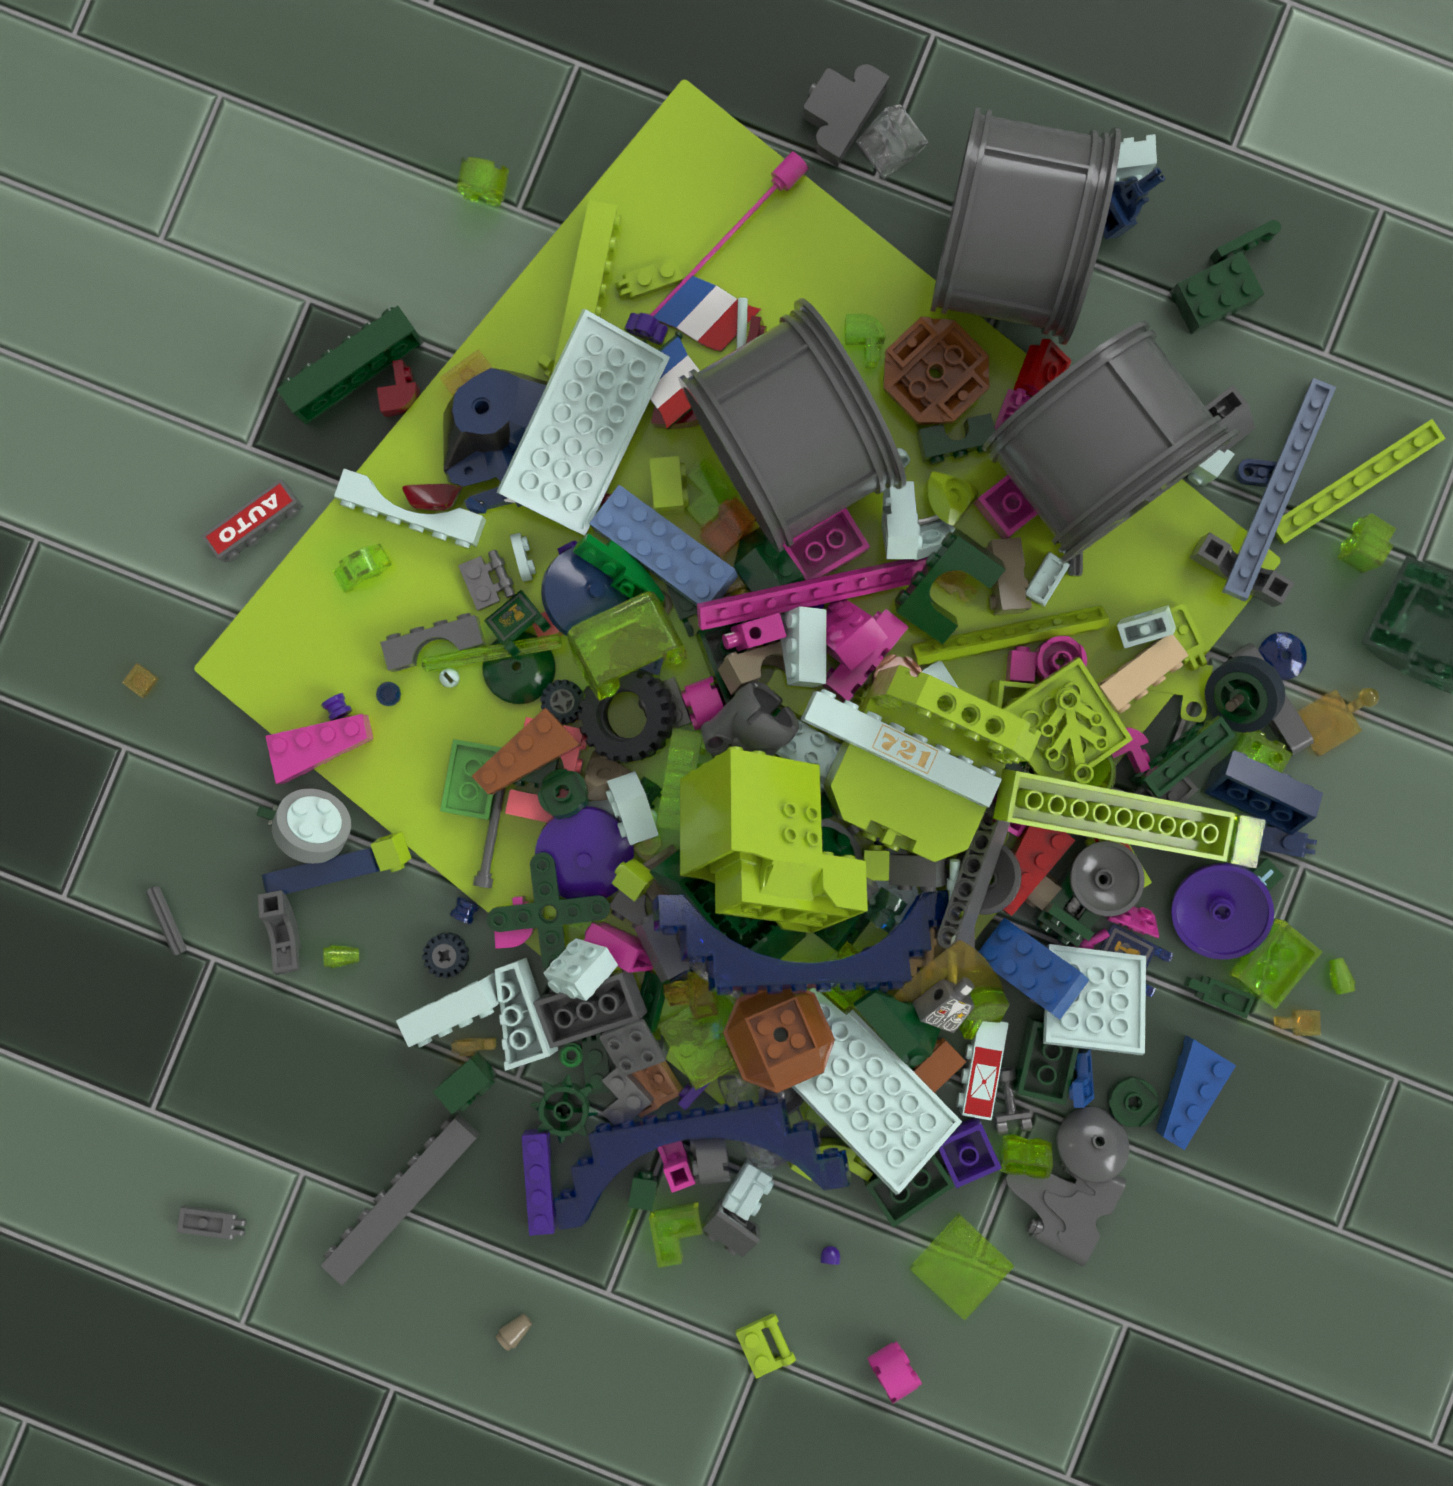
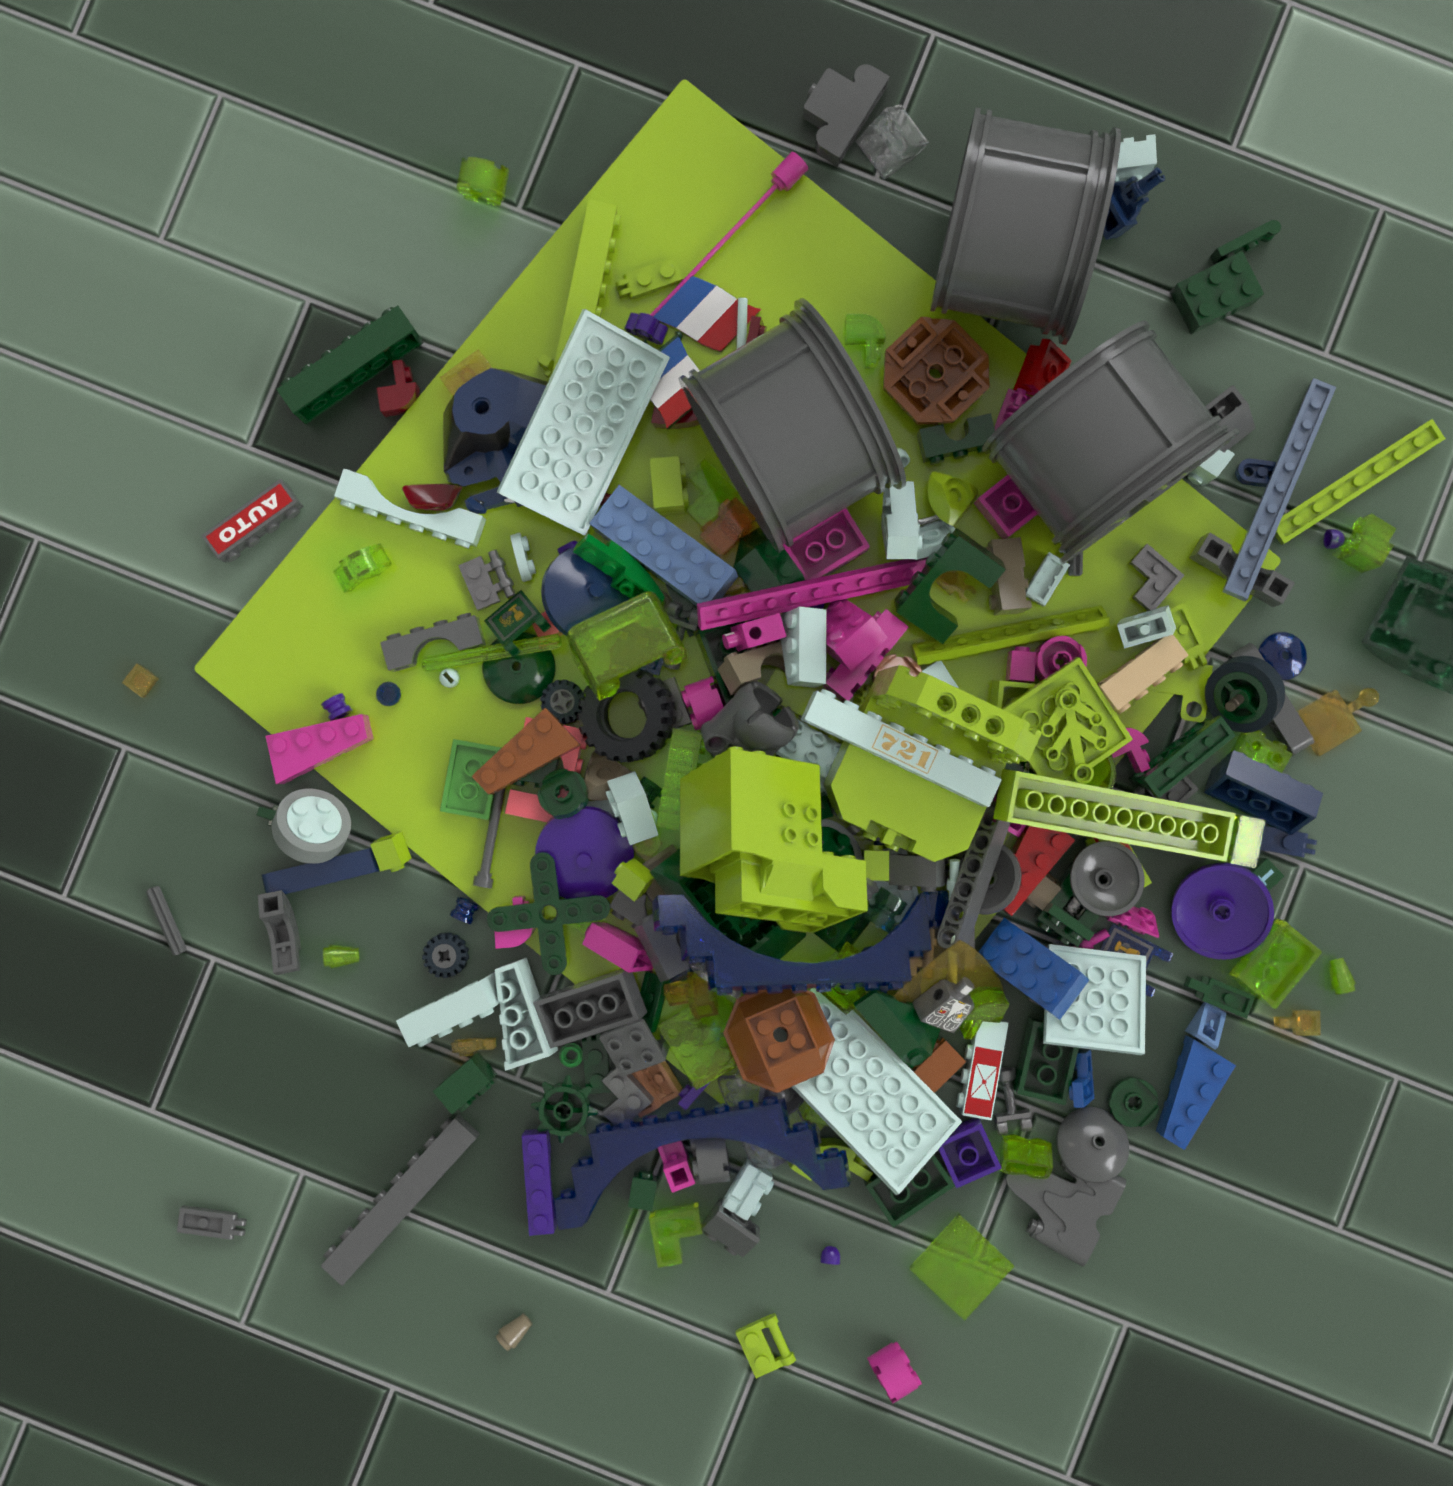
light aqua brick [544,938,618,1001] -> none
none -> dark grey bar [661,601,700,670]
none -> flat silver plate [1129,544,1184,611]
none -> medium blue slope [1185,1002,1227,1049]
none -> dark purple hinge [1323,529,1345,549]

